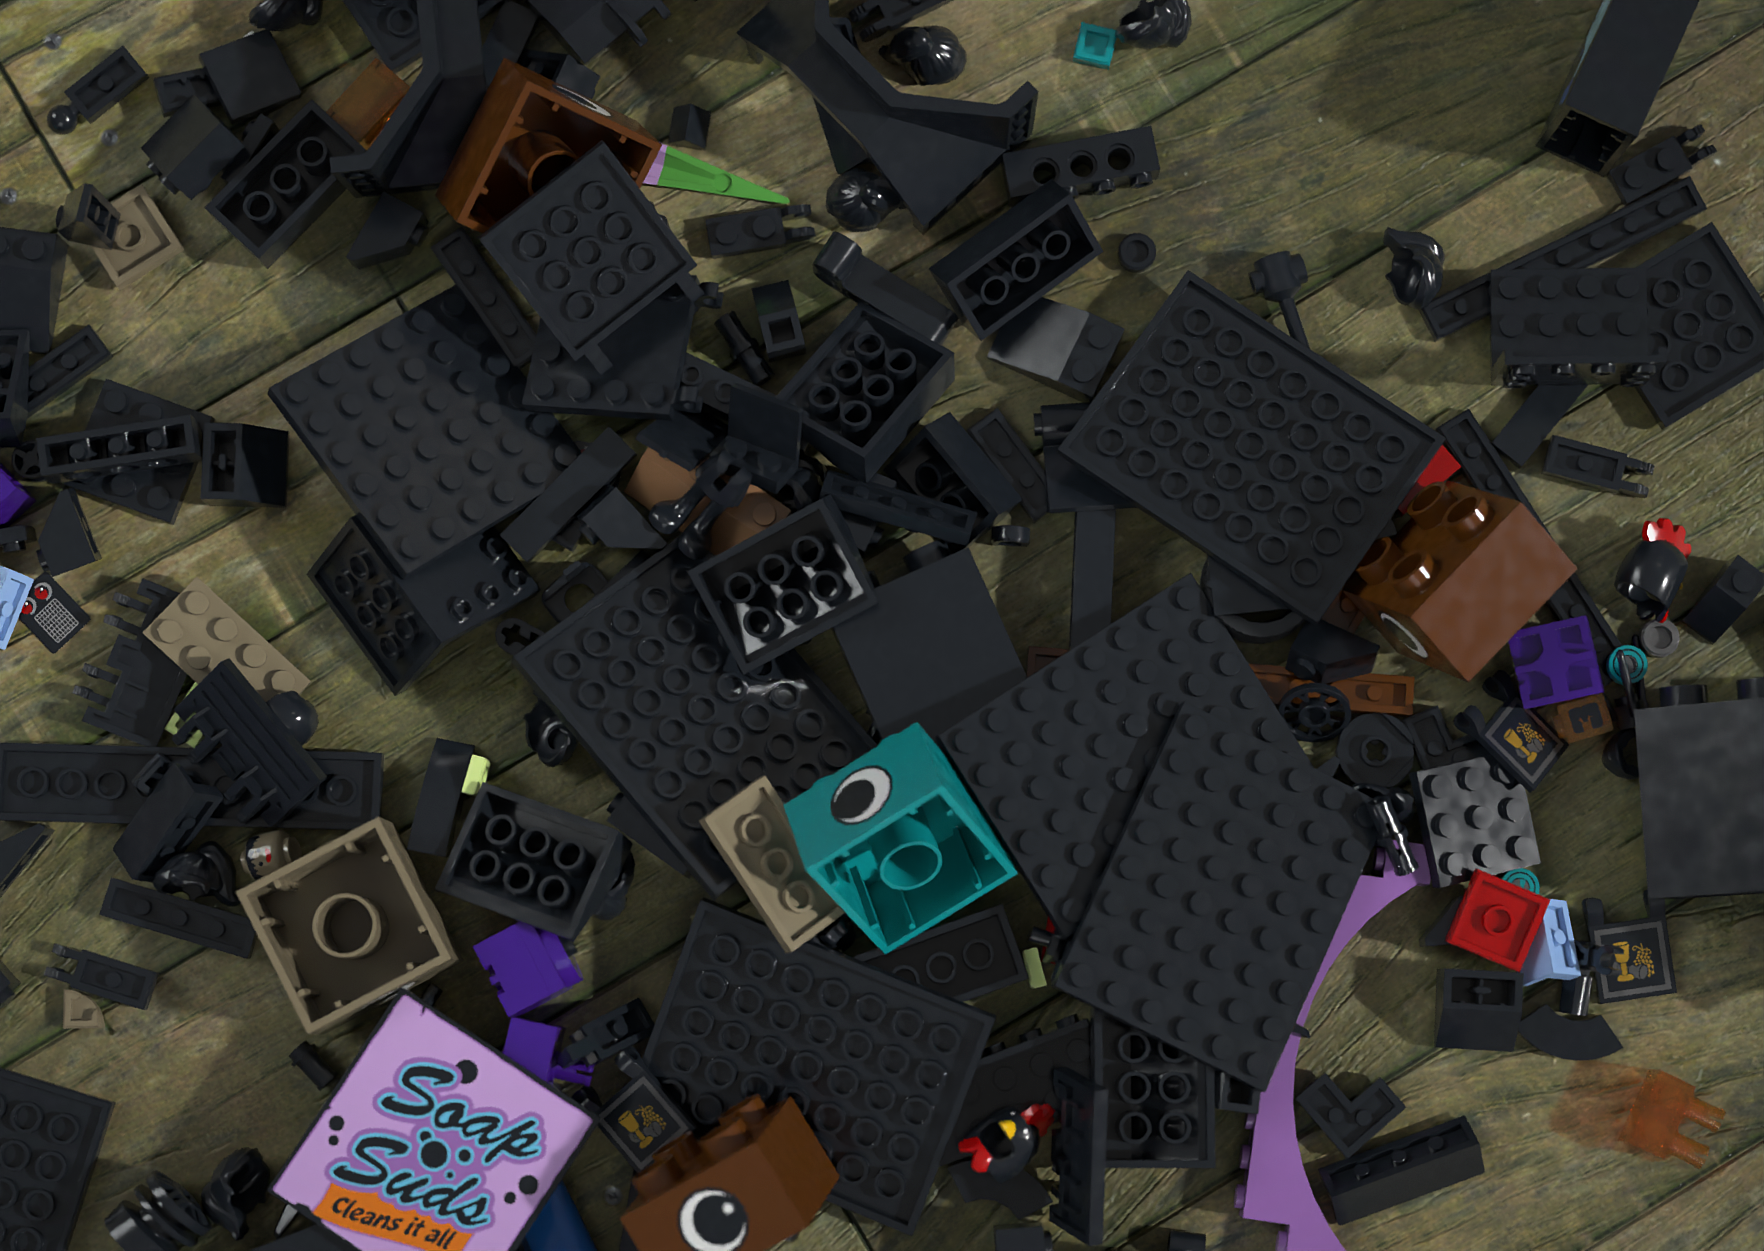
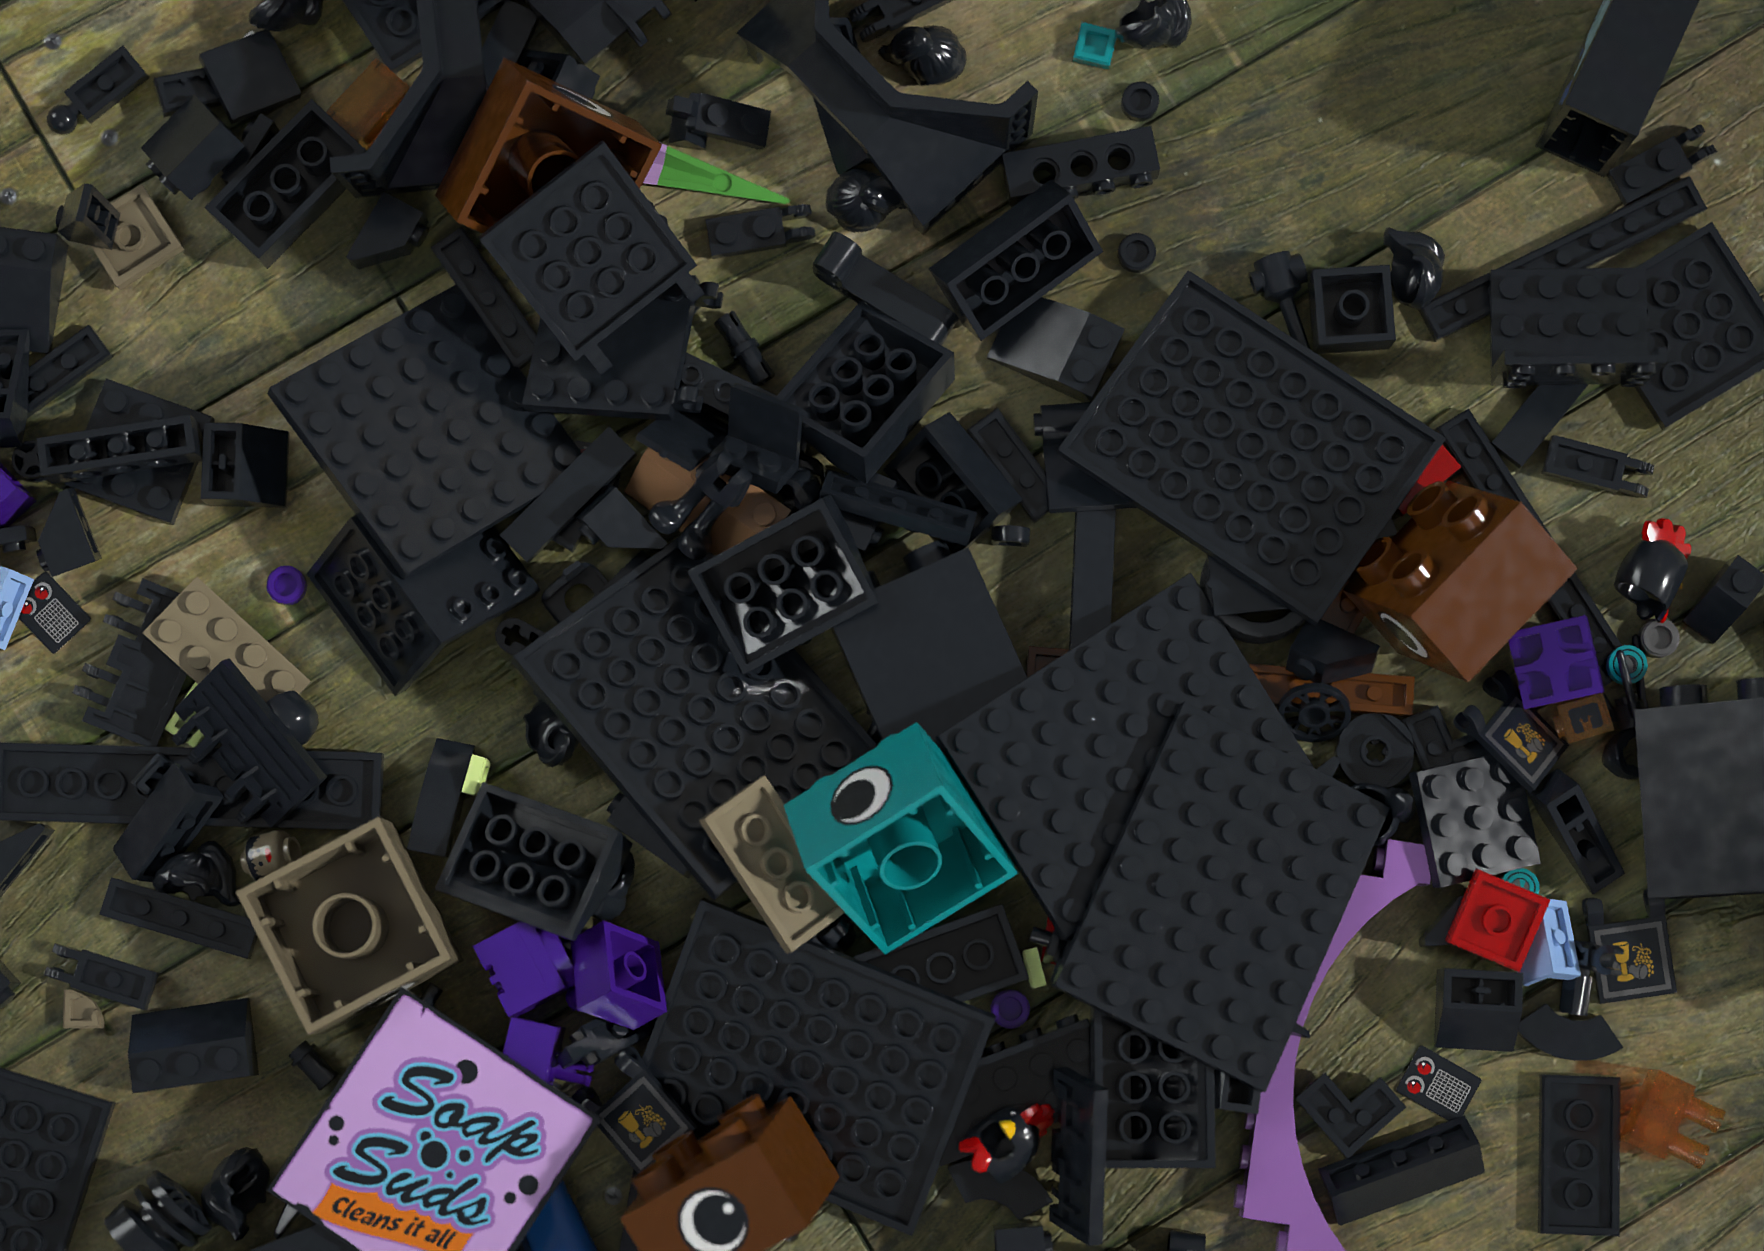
black slope [751,280,806,363] -> none
black pin [1366,795,1419,876] -> none
none -> black slope [128,998,259,1093]
none -> dark purple tile [266,566,307,605]
none -> dark purple brick [565,920,667,1030]
none -> black hinge [665,92,771,149]
none -> dark purple tile [991,989,1030,1029]
none -> black tile [1121,81,1159,122]
none -> black brick [1307,265,1396,354]
none -> black sticker [1396,1045,1481,1121]
none -> black slope [1526,768,1625,895]
none -> black tile [1538,1074,1621,1236]

